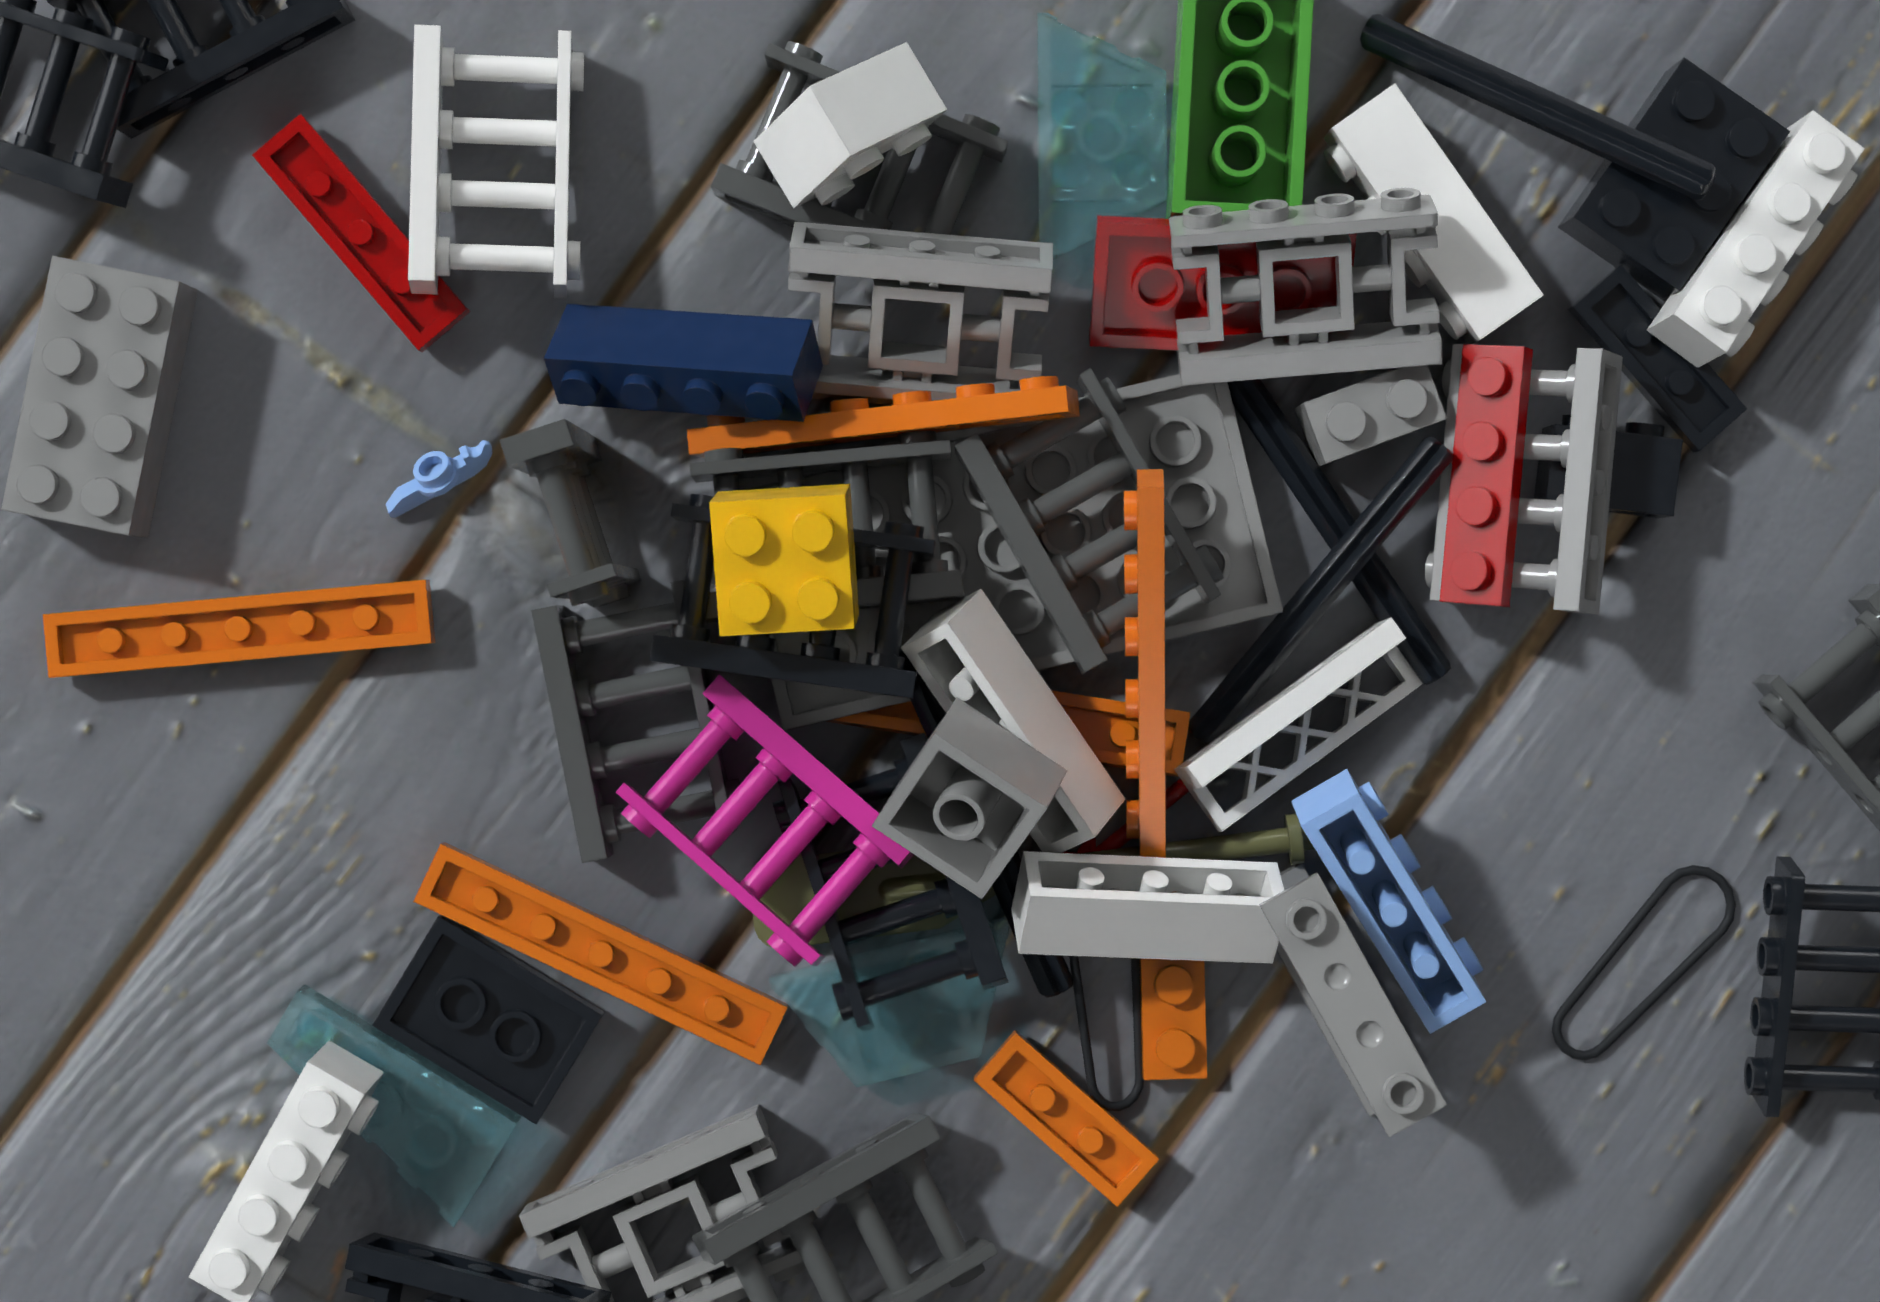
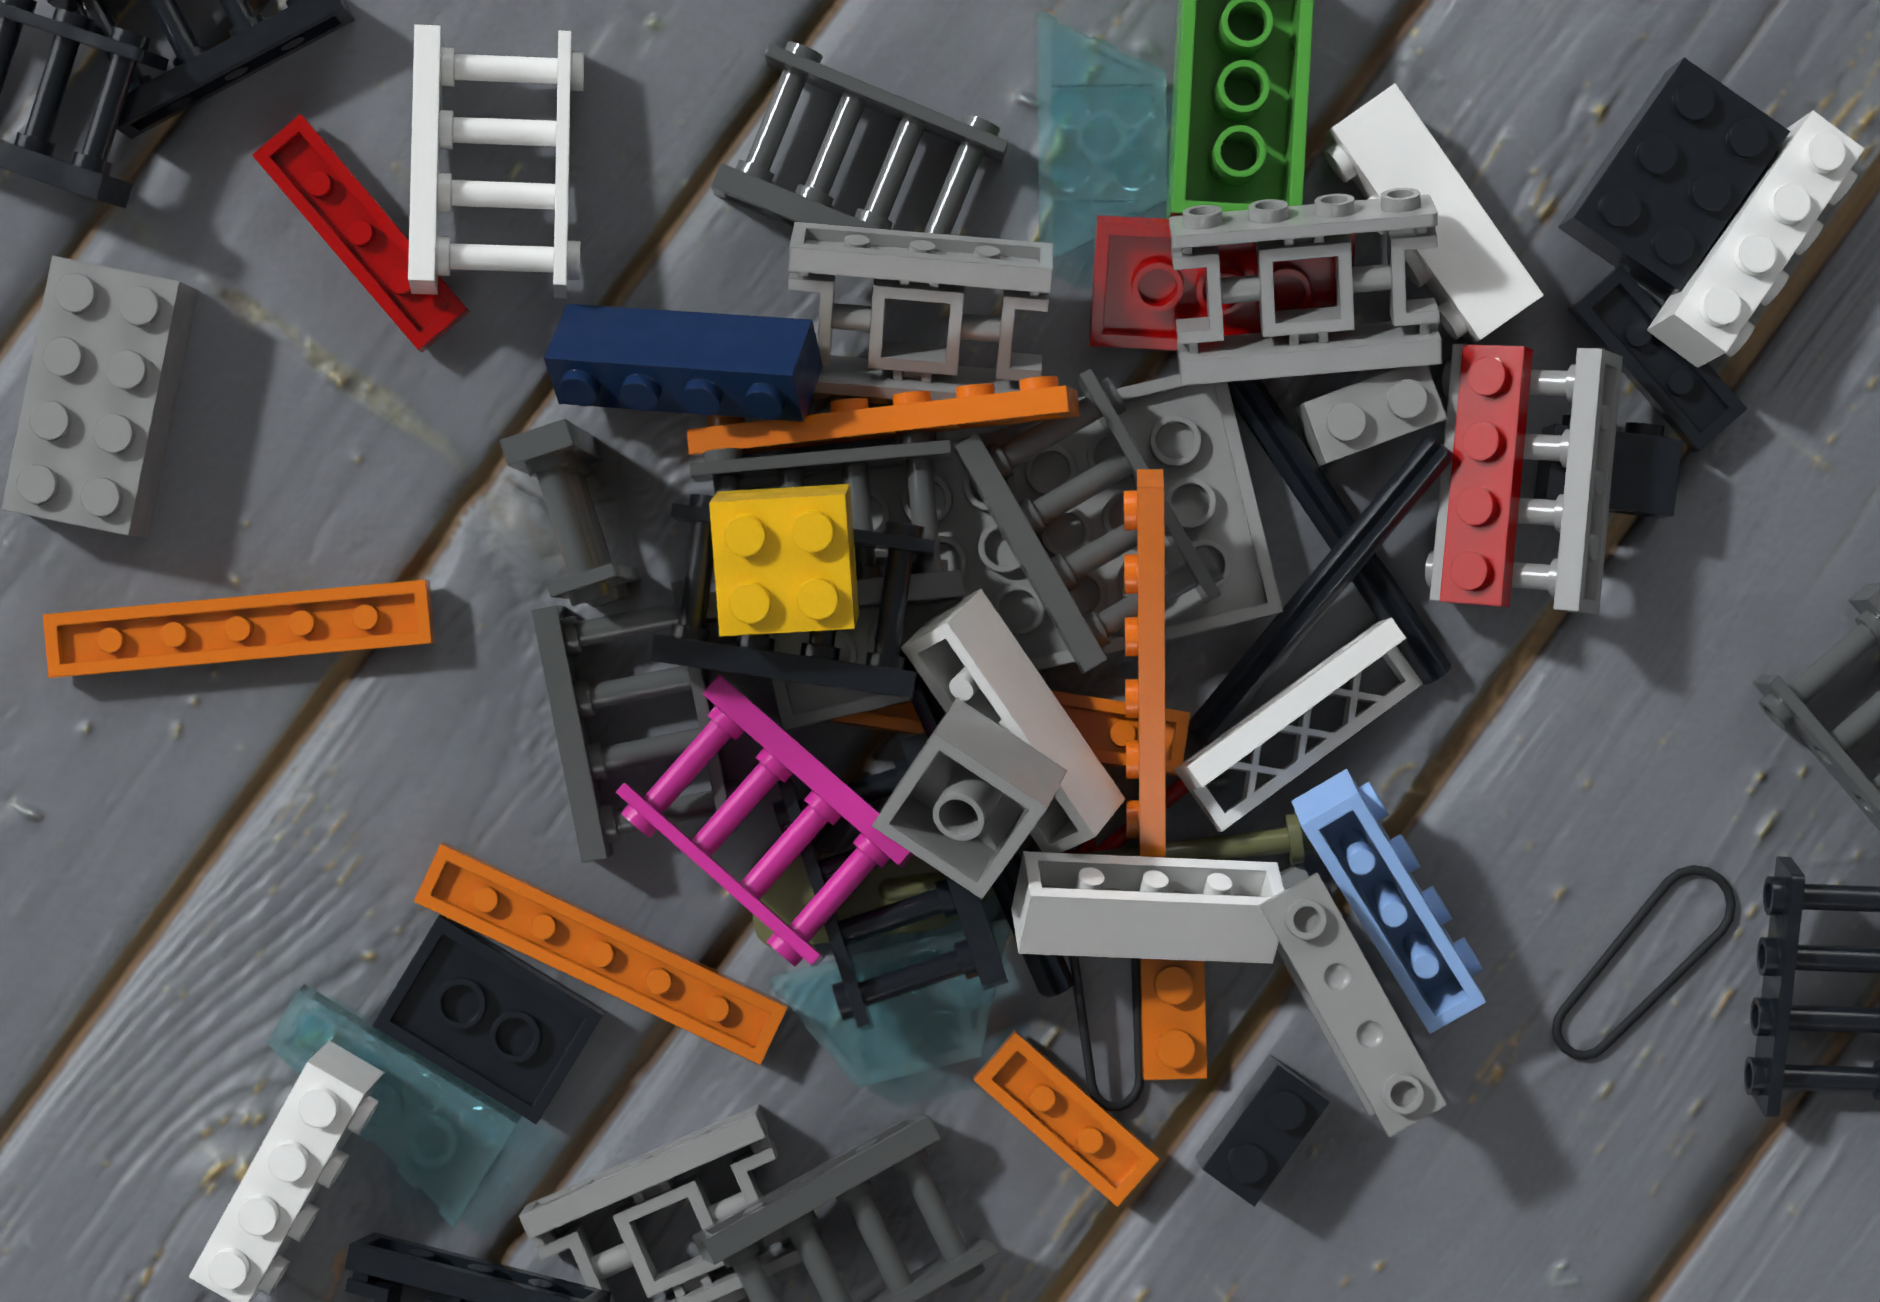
light blue piece [385,440,492,518] -> none
white brick [753,42,947,208] -> none
black axle [1360,14,1716,200] -> none
none -> black brick [1195,1054,1330,1207]

